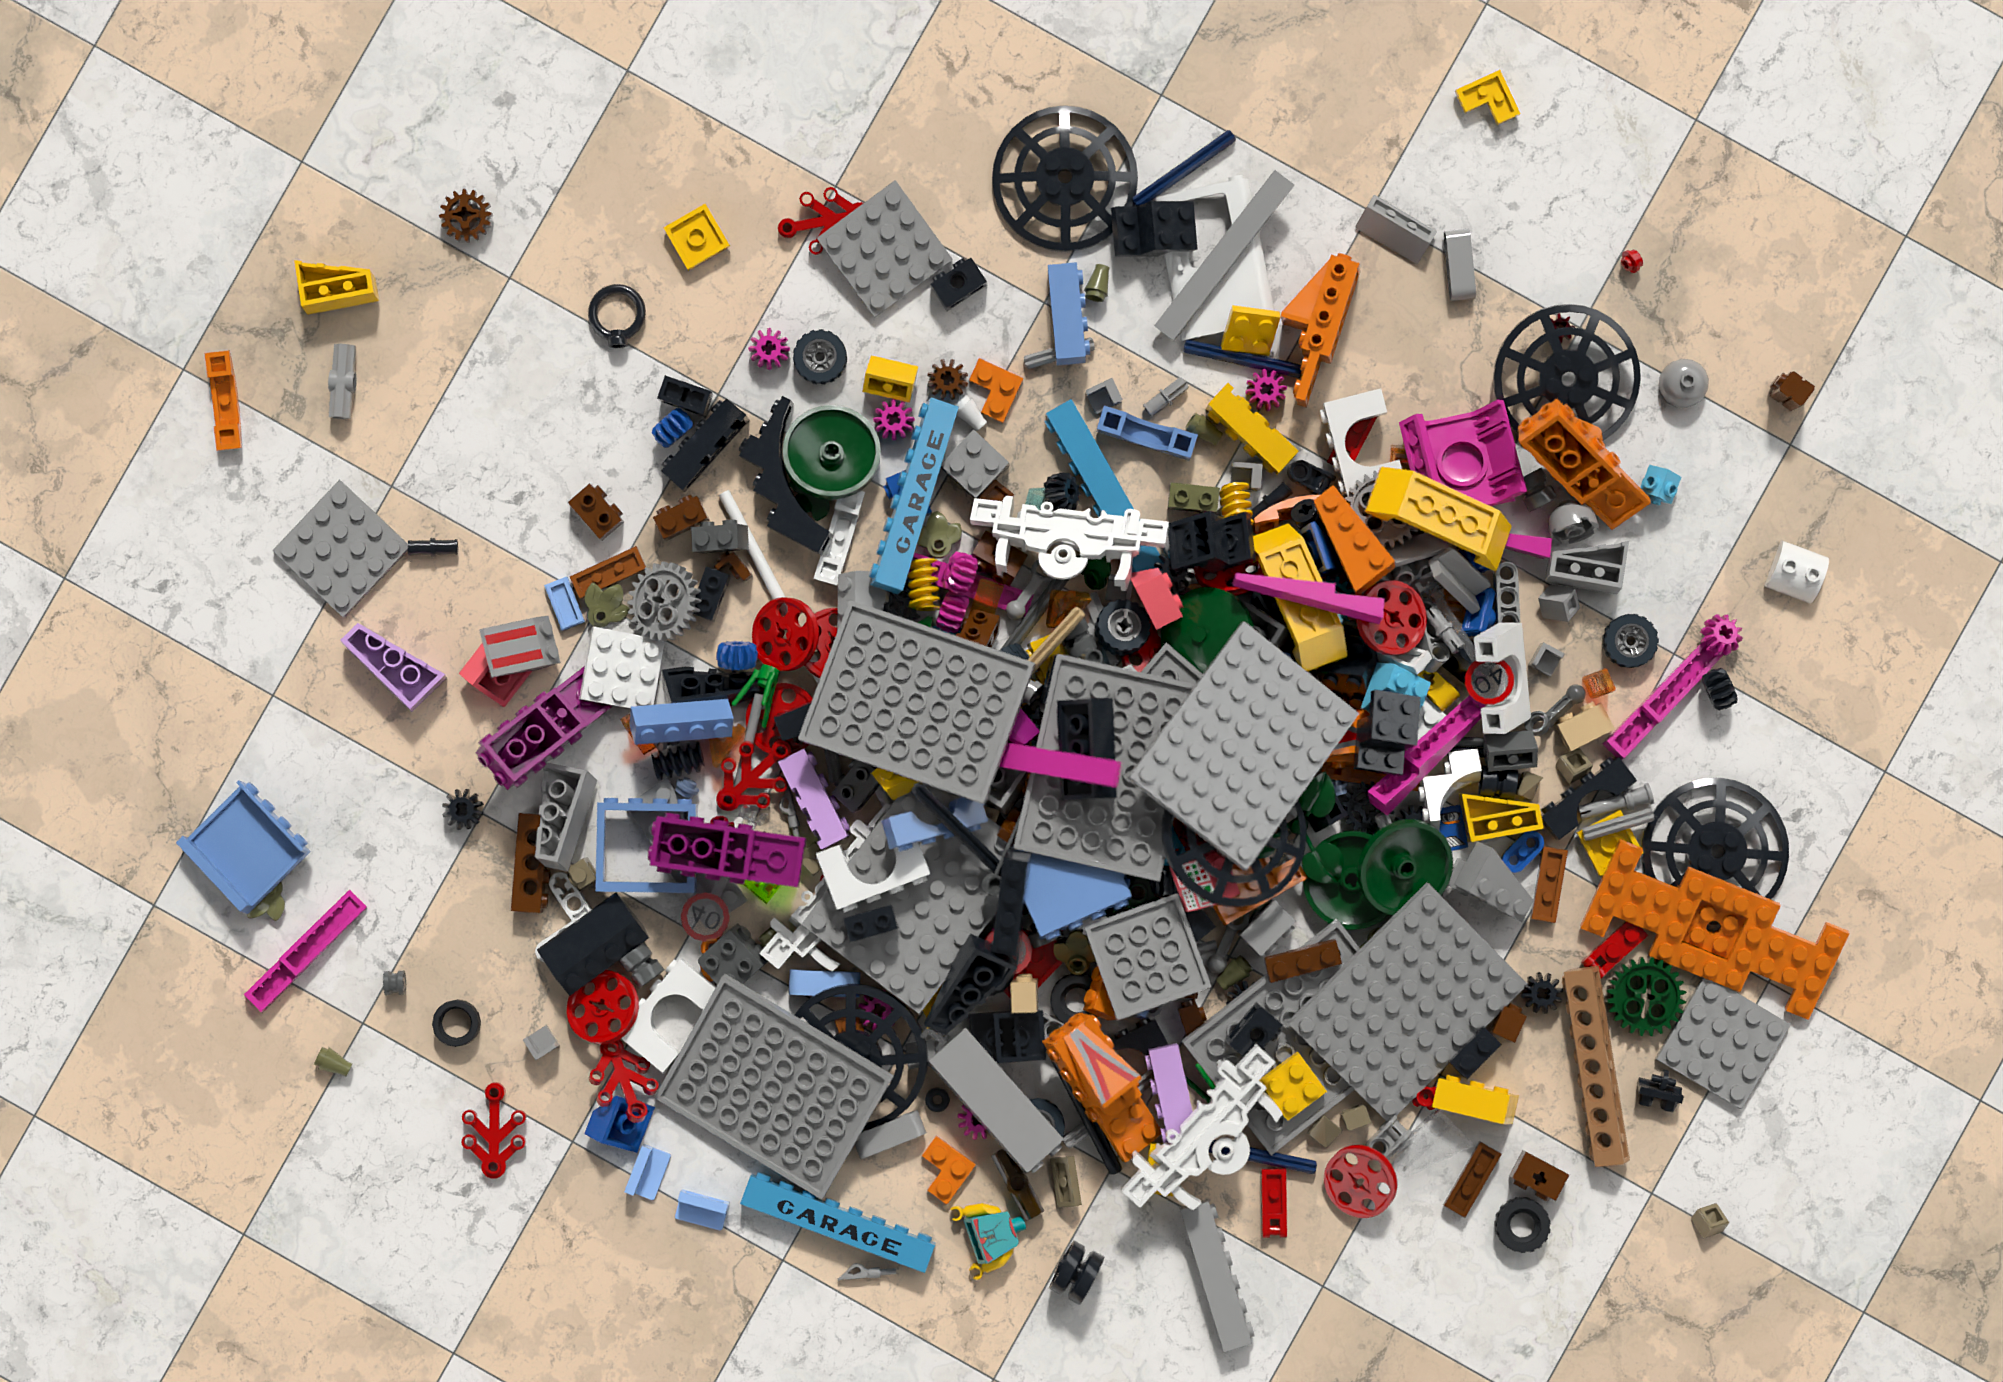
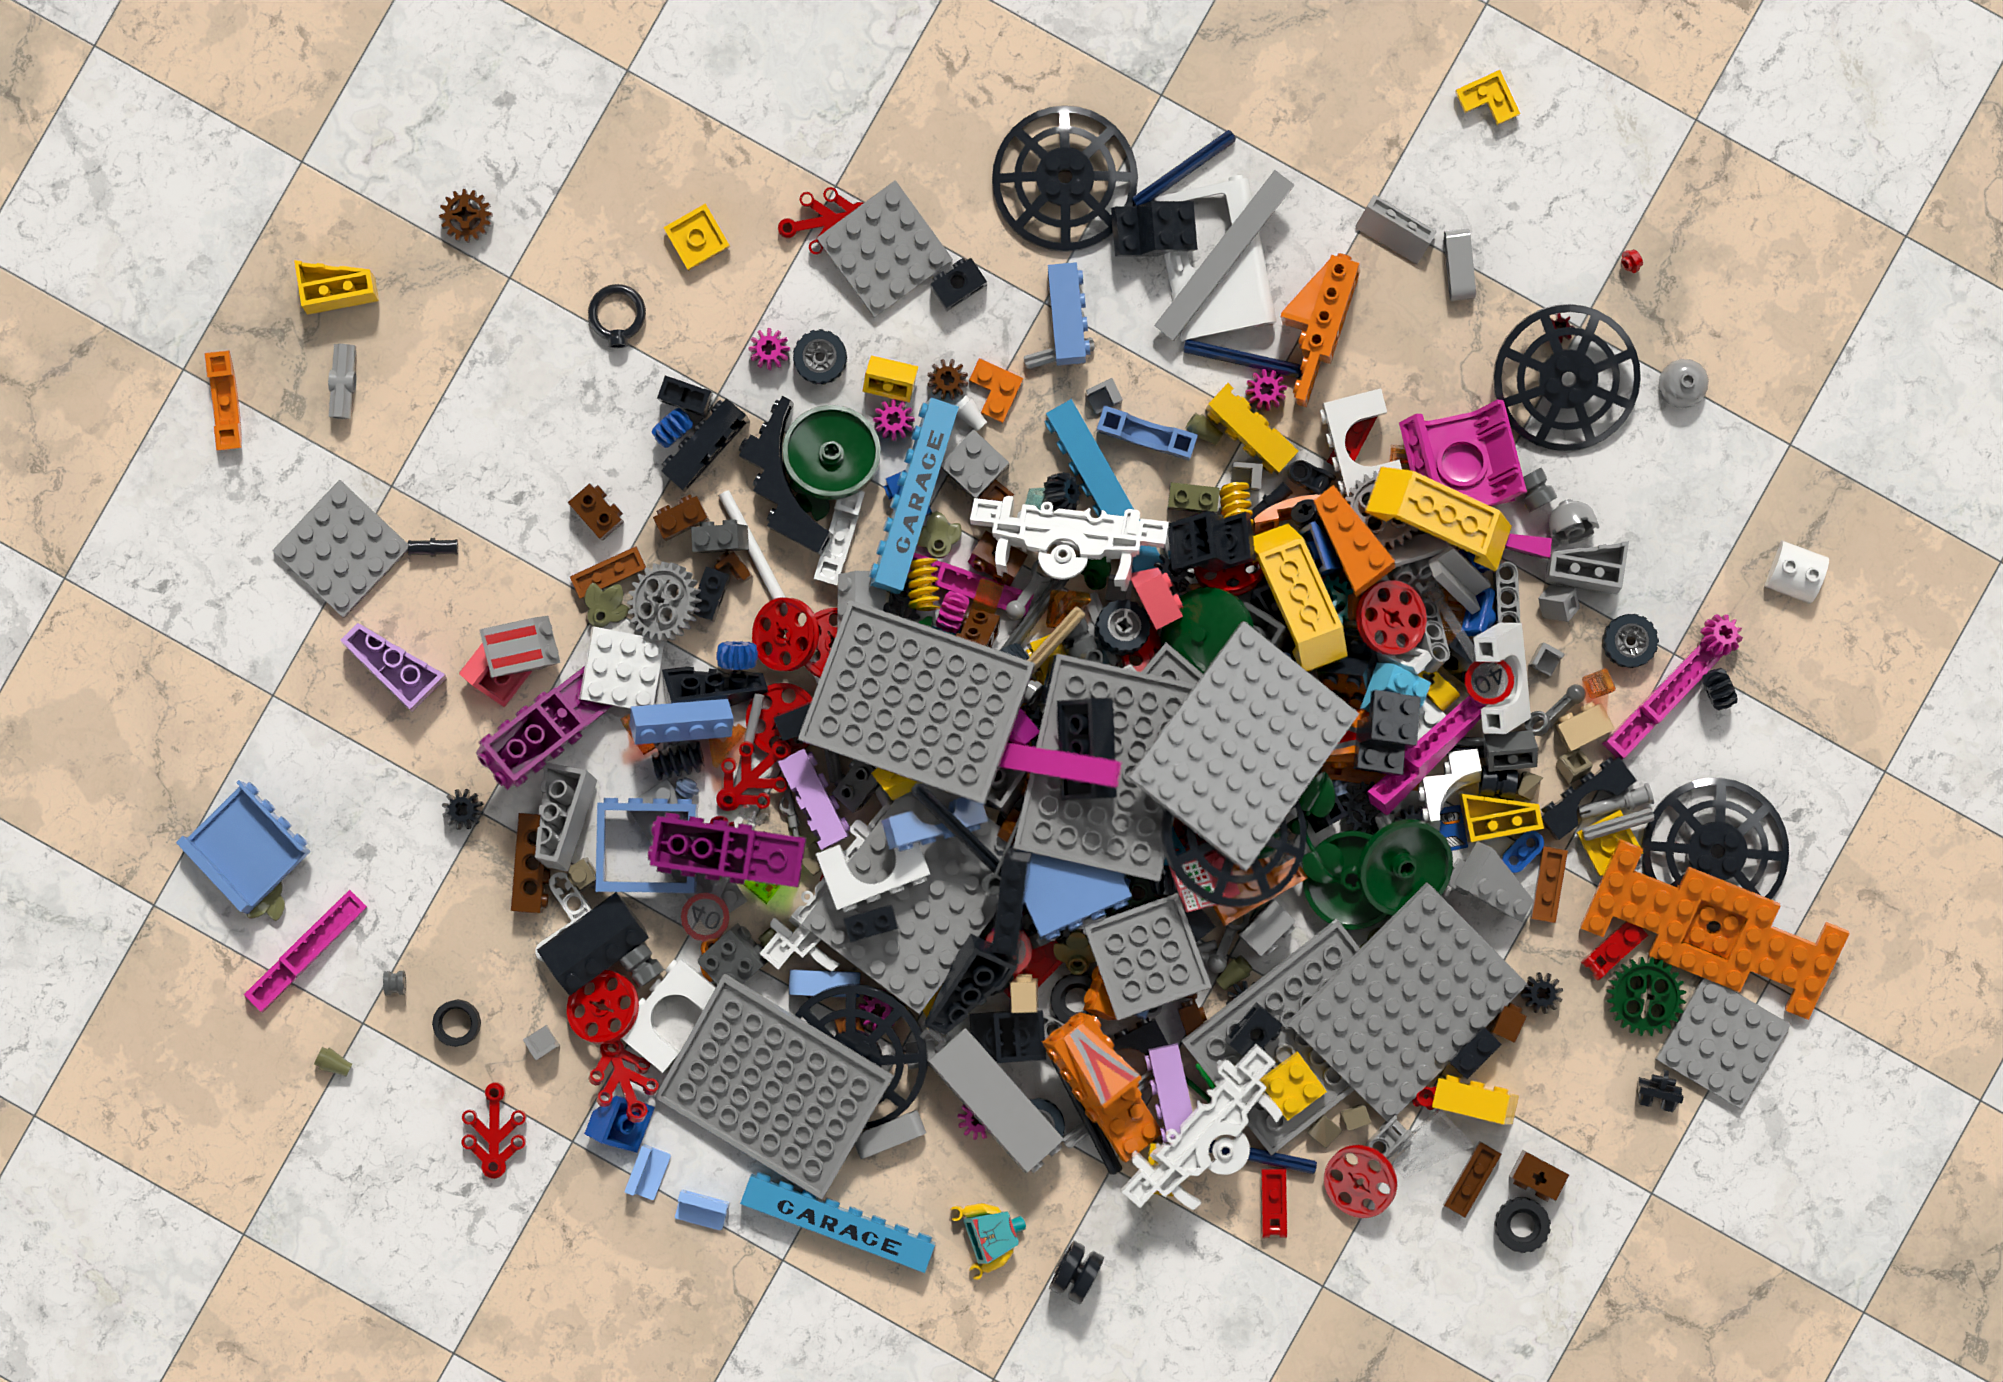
light blue tile [544,576,585,631] -> none
green plant [732,664,780,728] -> none
light grey hand [838,1263,896,1281] -> none
orange plate [922,1135,976,1204] -> none
black plate [925,1087,950,1112] -> none
dark pink gear [942,551,978,595] -> none
dark brown piece [991,1148,1045,1221] -> none
dark tan plate [1050,1156,1082,1207] -> none
olive cone [1084,264,1110,302] -> none
light grey axle [1143,377,1189,417] -> none
light grey brick [1179,1199,1255,1352] -> none
yellow plate [1221,305,1281,356] -> none
dark pink slope [1233,573,1384,624] -> none
reddish brown plate [1264,939,1342,983] -> none
light grey pin [1426,606,1465,654] -> none
orange wedge [1518,399,1651,530] -> none
medium nougat brick [1562,966,1630,1167] -> none
medium azure brick [1641,465,1682,505] -> none
dark tan slope [1691,1203,1729,1239] -> none
reddish brown brick [1769,371,1815,411] -> none

